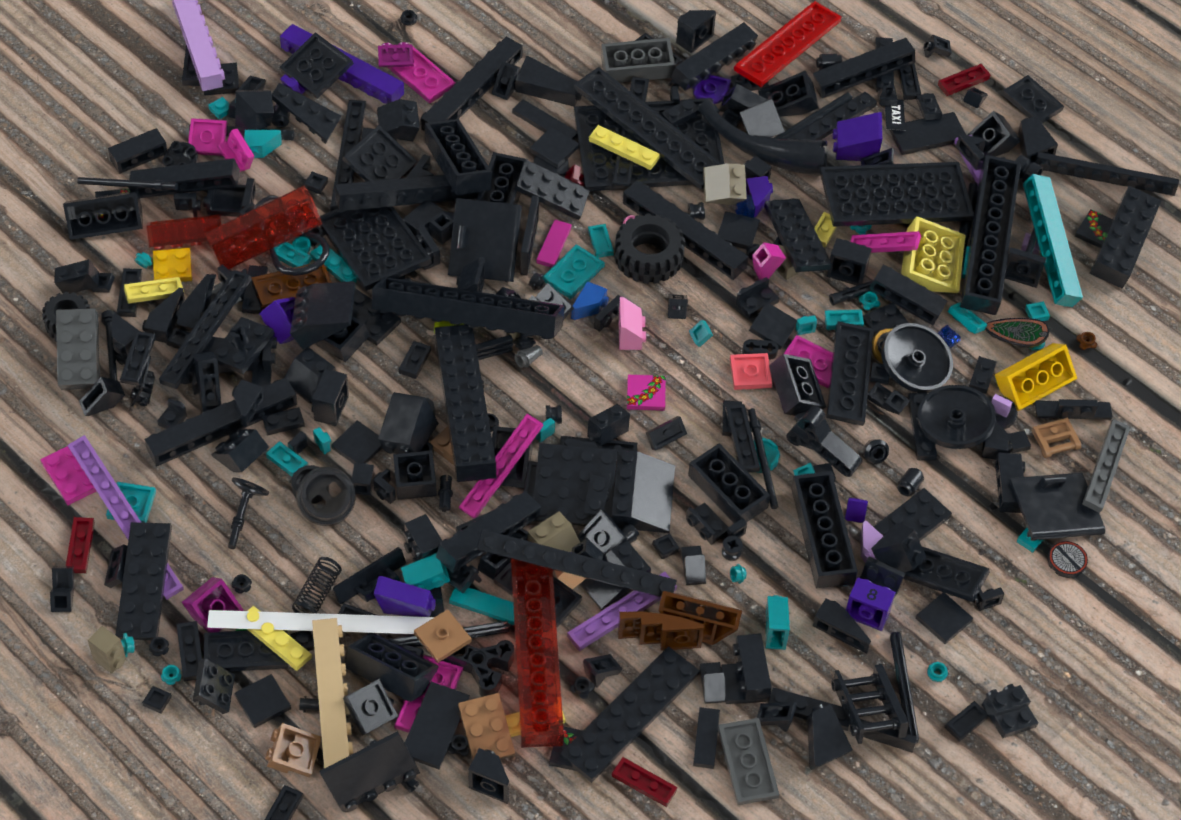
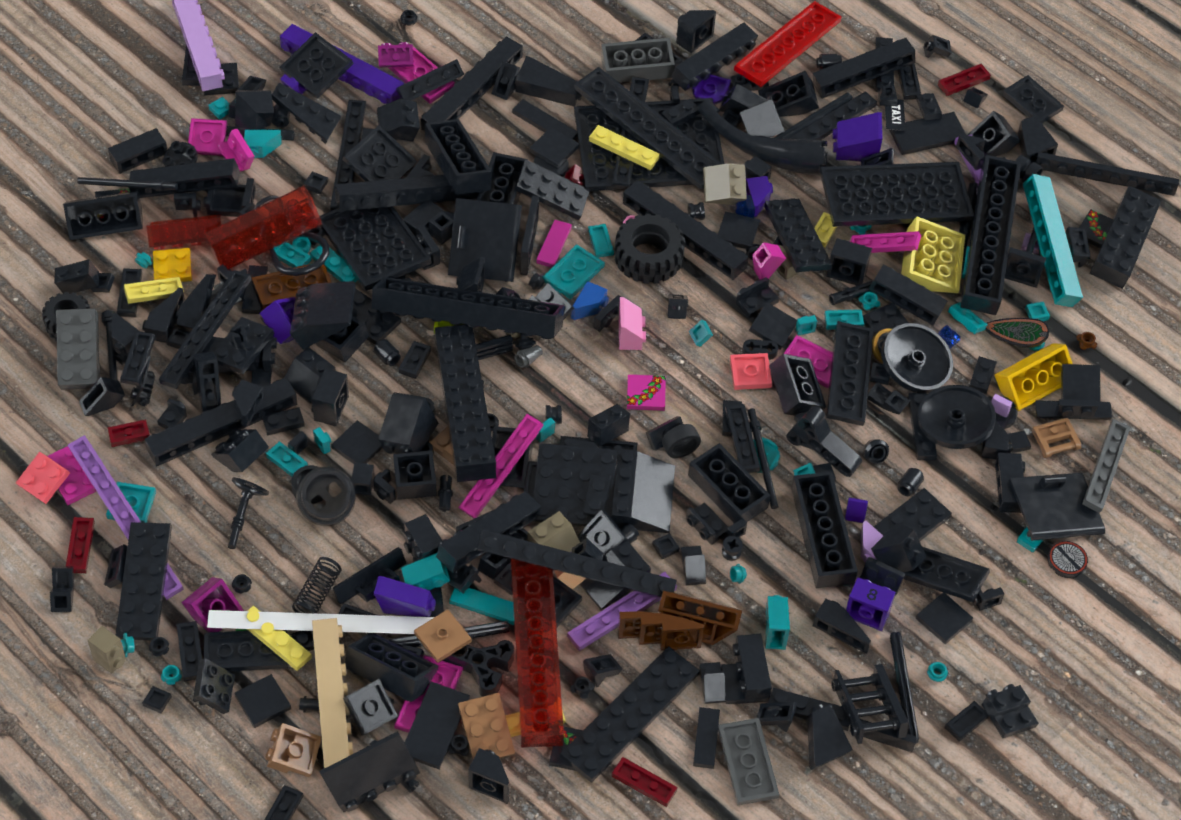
none -> coral plate [16,452,70,504]
none -> dark red plate [107,419,150,447]
none -> black brick [373,339,401,366]
none -> black plate [396,59,464,101]
none -> black tyre [662,424,701,458]
none -> black tile [1061,364,1101,402]
none -> black hinge [1065,227,1091,268]

